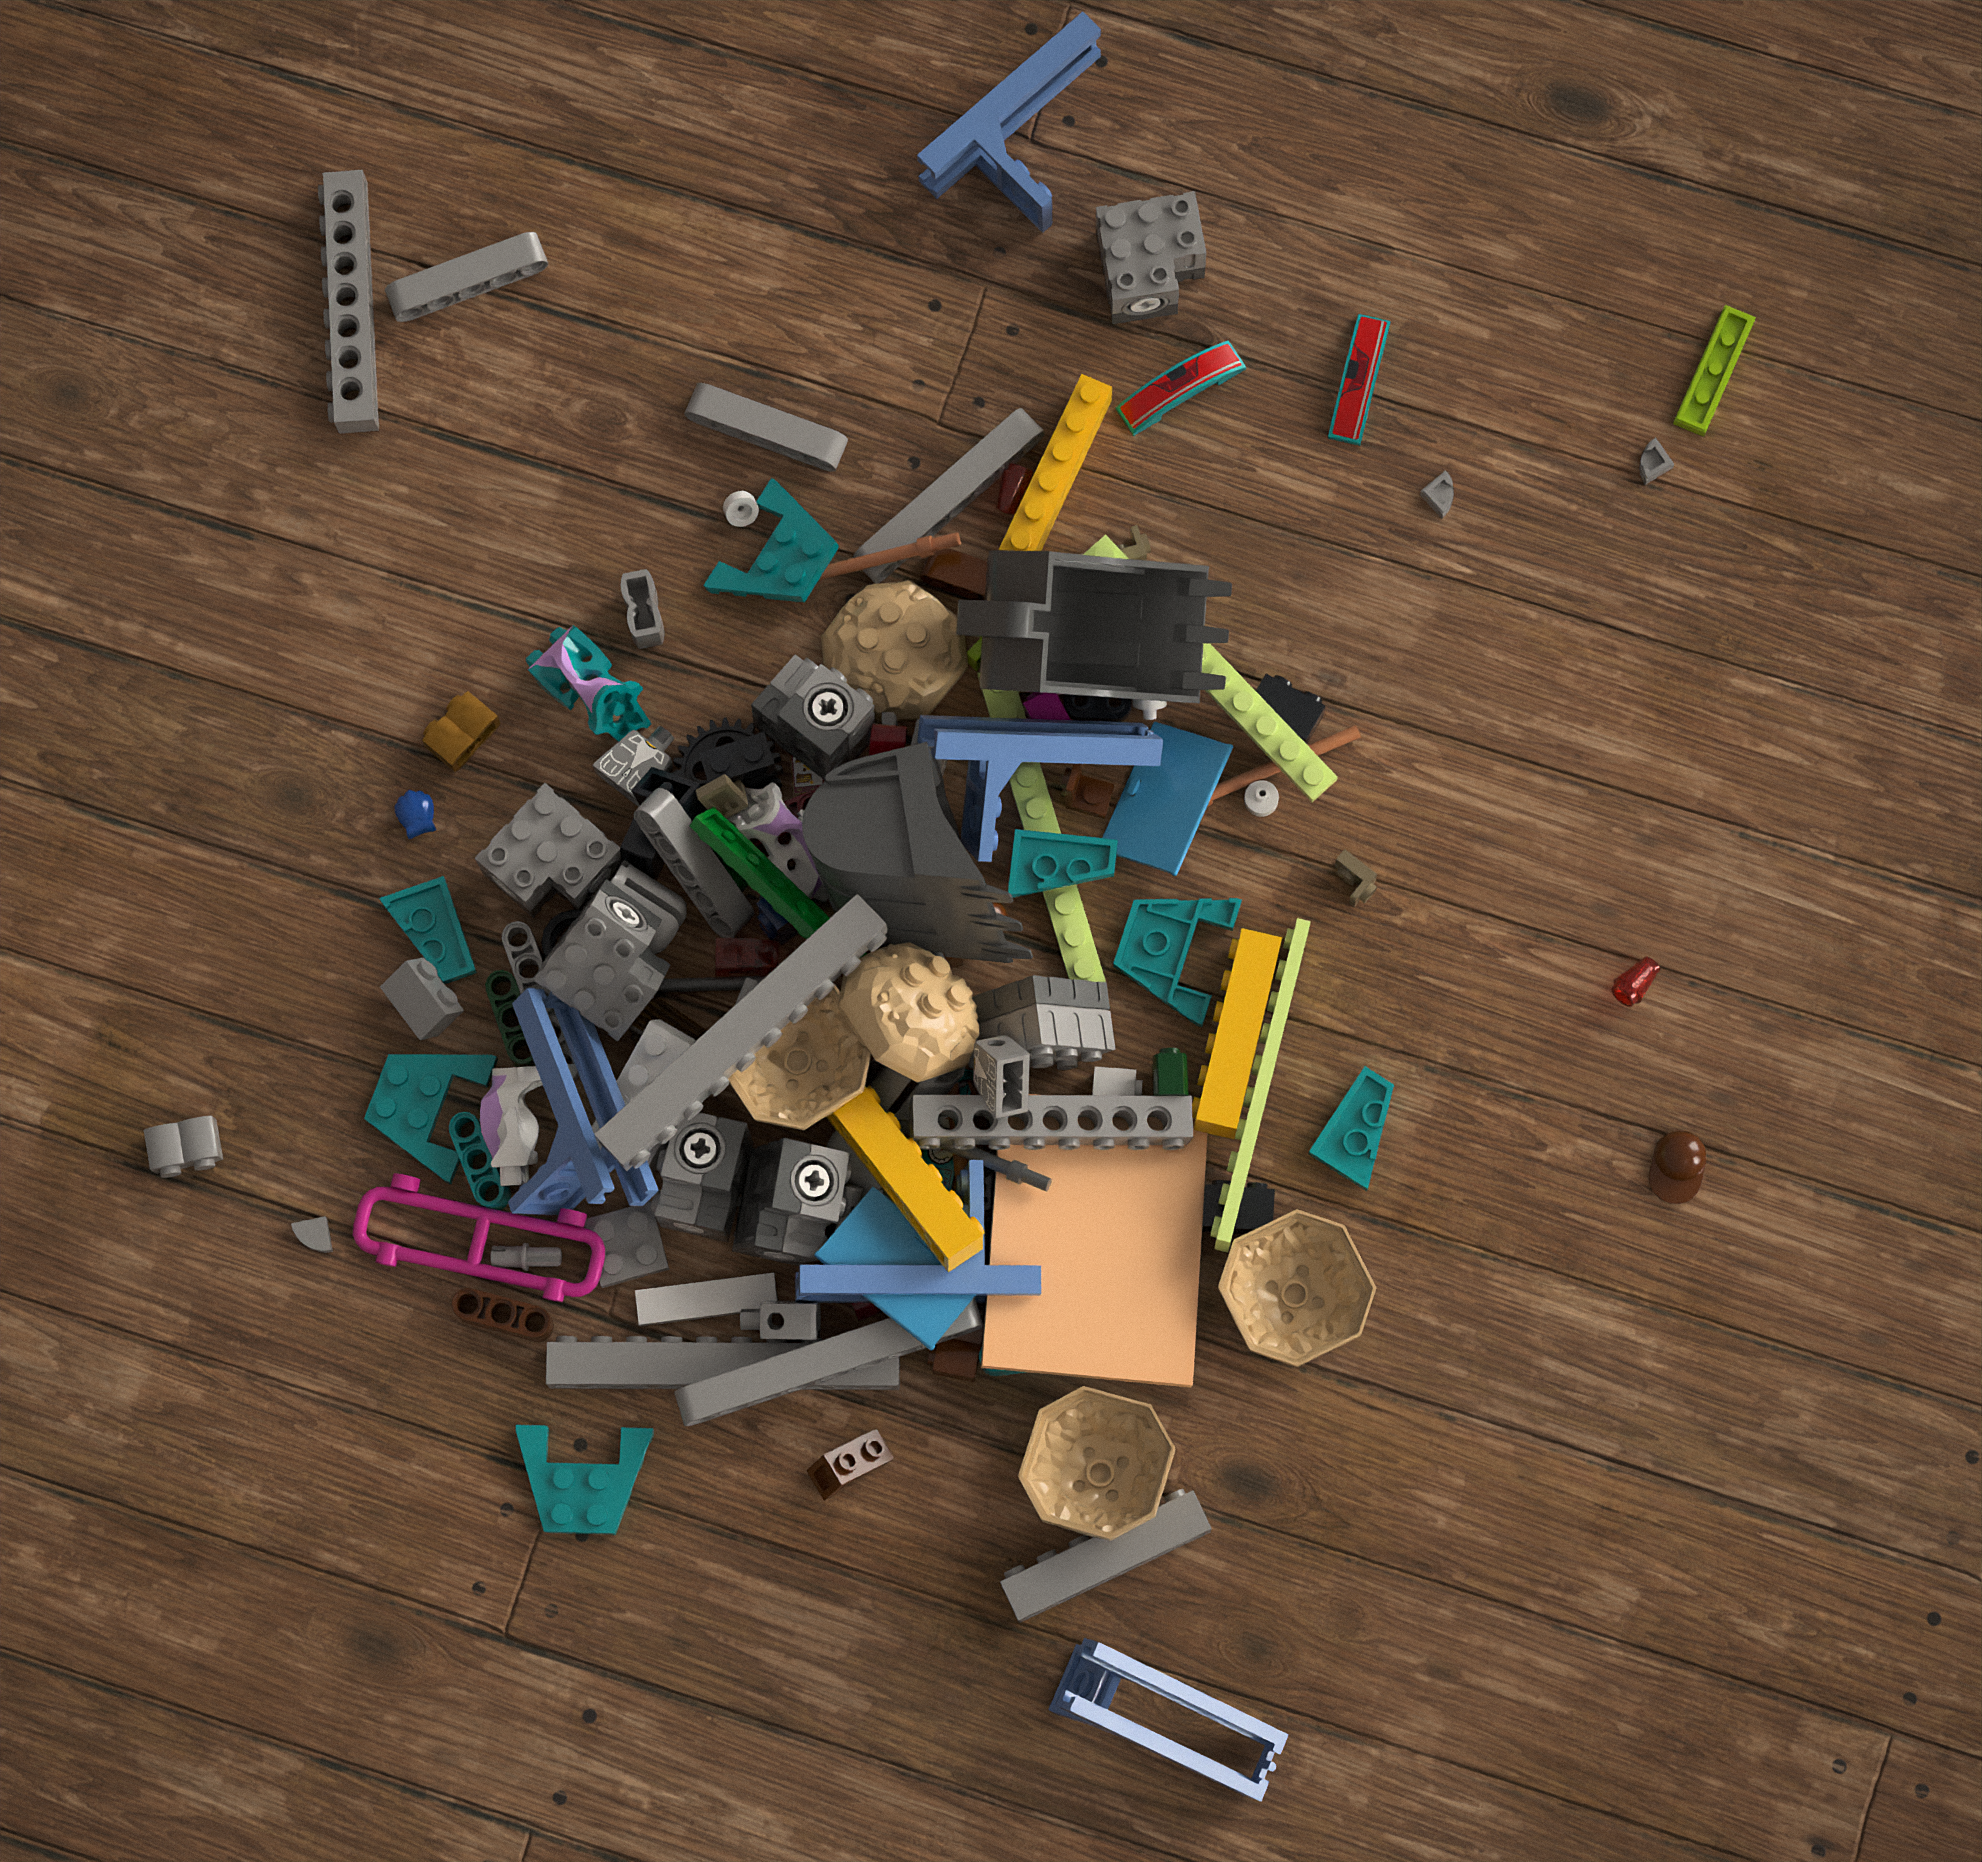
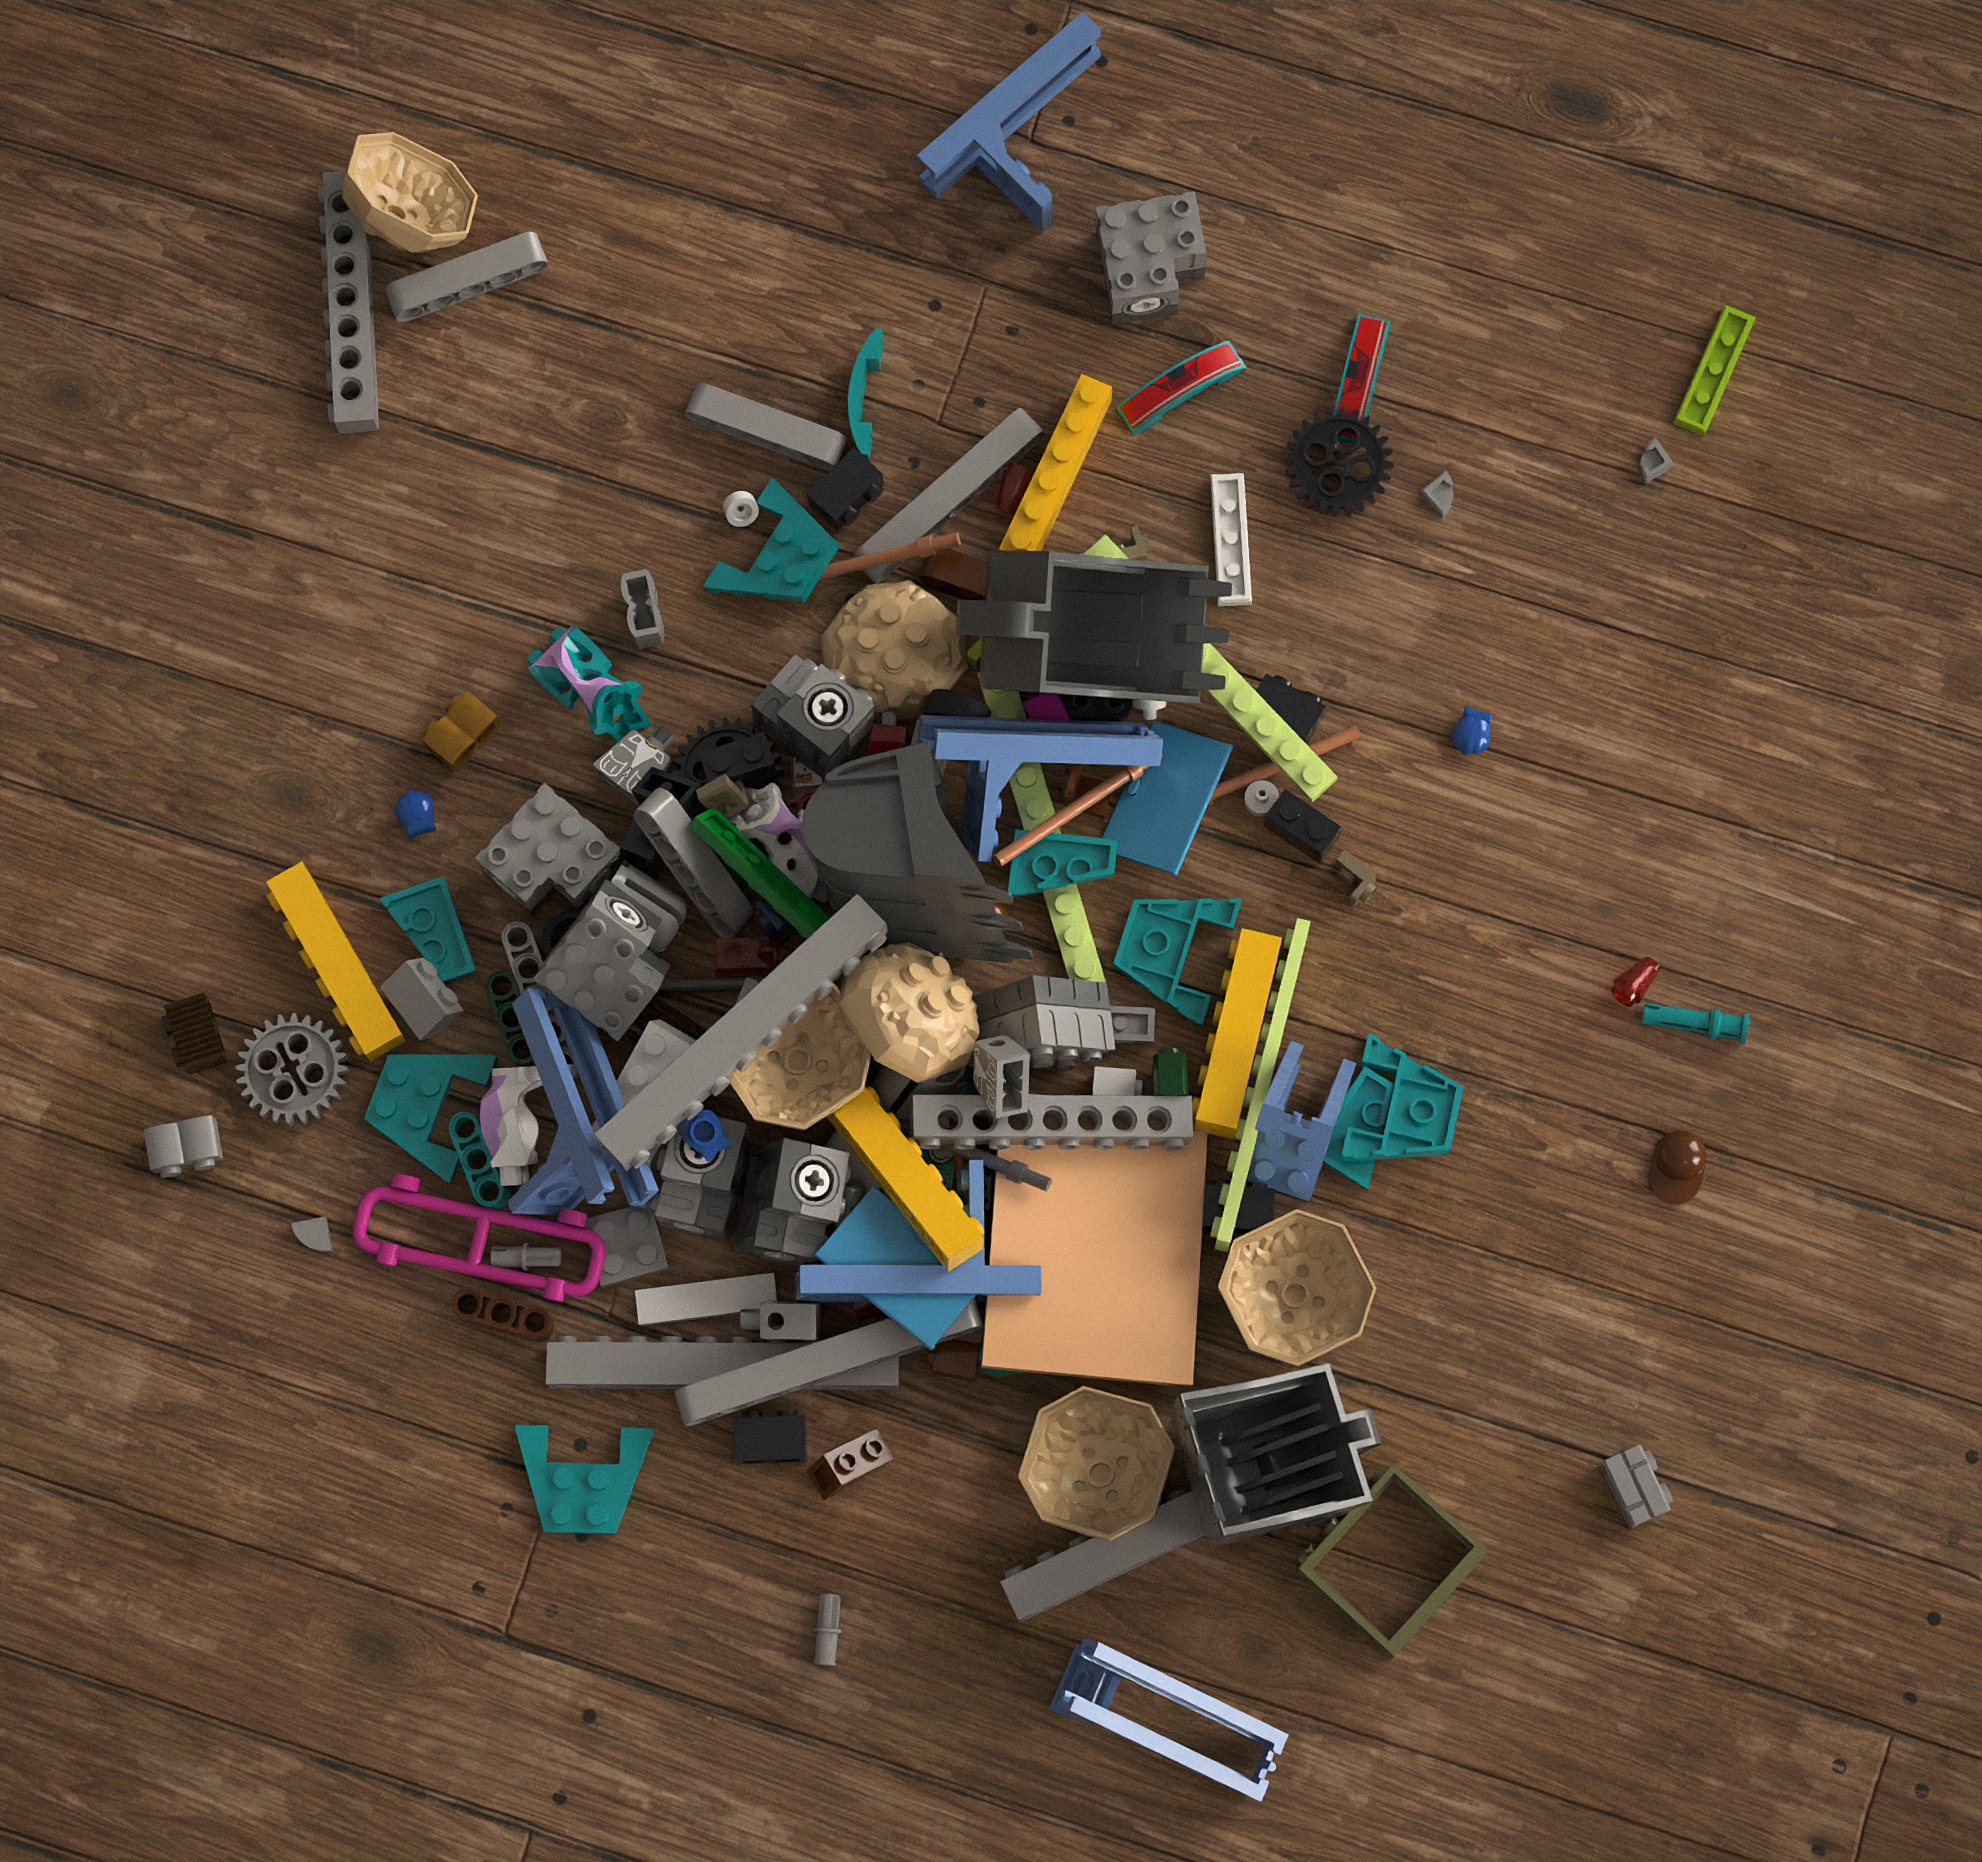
none -> dark brown brick [161,992,228,1075]
none -> light grey gear [235,1013,350,1126]
none -> yellow brick [266,861,406,1062]
none -> tan rock [342,132,478,252]
none -> blue animal [681,1109,731,1161]
none -> black brick [733,1410,807,1465]
none -> black brick [807,448,884,531]
none -> light grey axle [813,1594,842,1666]
none -> teal slope [848,328,884,462]
none -> black tyre [923,688,992,717]
none -> nougat bar [993,754,1163,867]
none -> light grey plate [1108,1006,1155,1044]
none -> dark grey piece [1171,1363,1382,1546]
none -> white tile [1210,473,1252,606]
none -> medium blue piece [1246,1041,1357,1202]
none -> black brick [1264,789,1342,864]
none -> black gear [1284,407,1394,517]
none -> olive window [1297,1463,1490,1659]
none -> teal wing [1340,1033,1463,1162]
none -> blue animal [1451,706,1493,755]
none -> light grey brick [1599,1444,1673,1530]
none -> teal pin [1641,1002,1749,1045]

